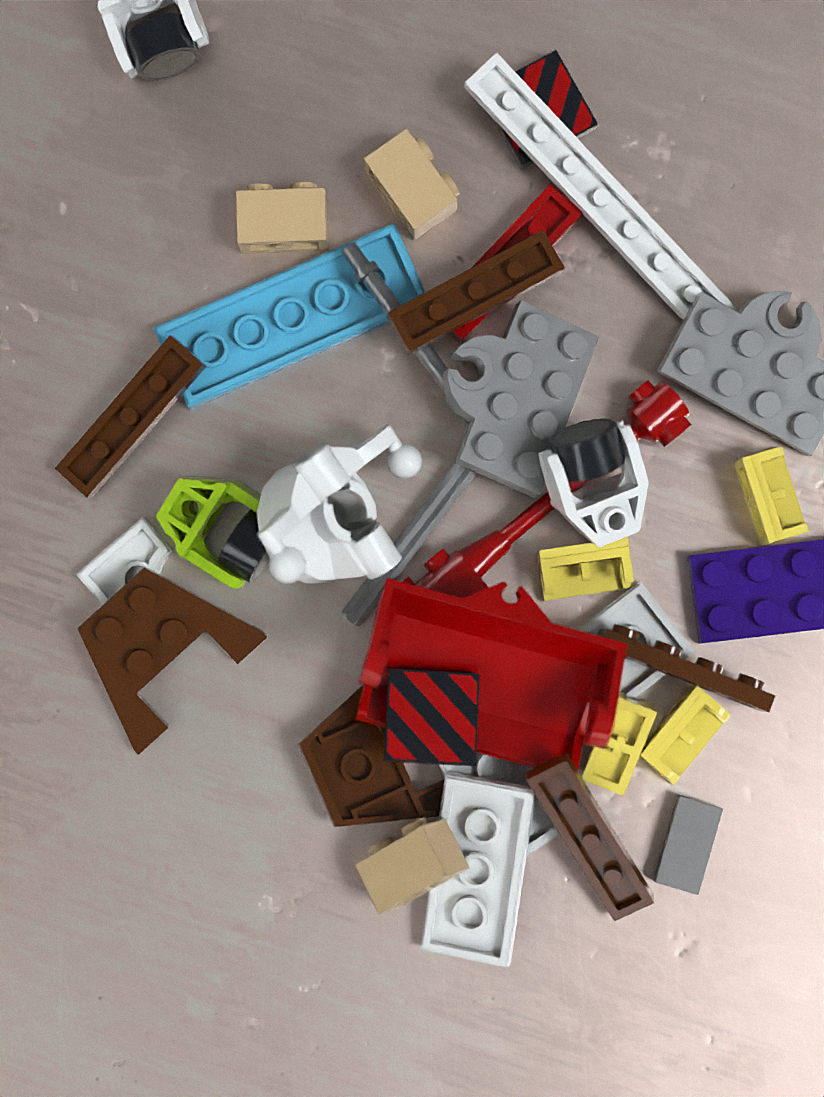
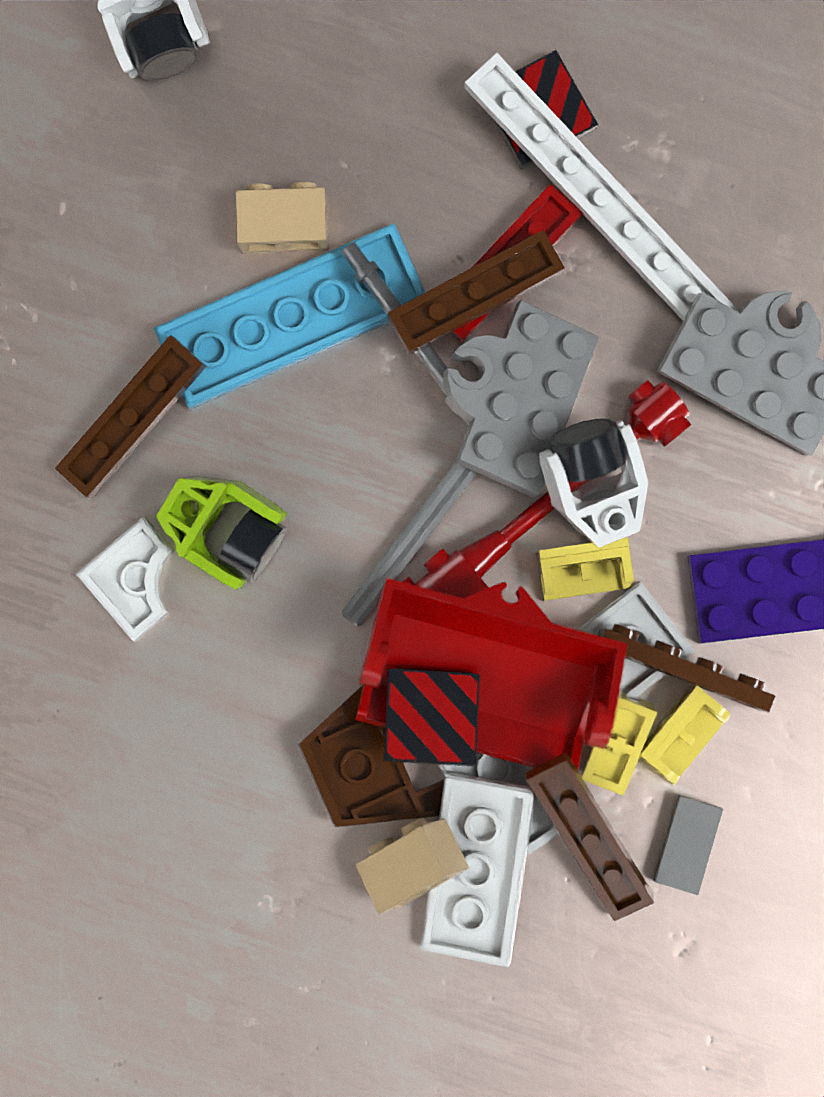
reddish brown wing [78,567,267,755] -> none
white piece [257,424,422,584] -> none
tan brick [363,129,459,240] -> none
light yellow hinge [734,446,809,546] -> none

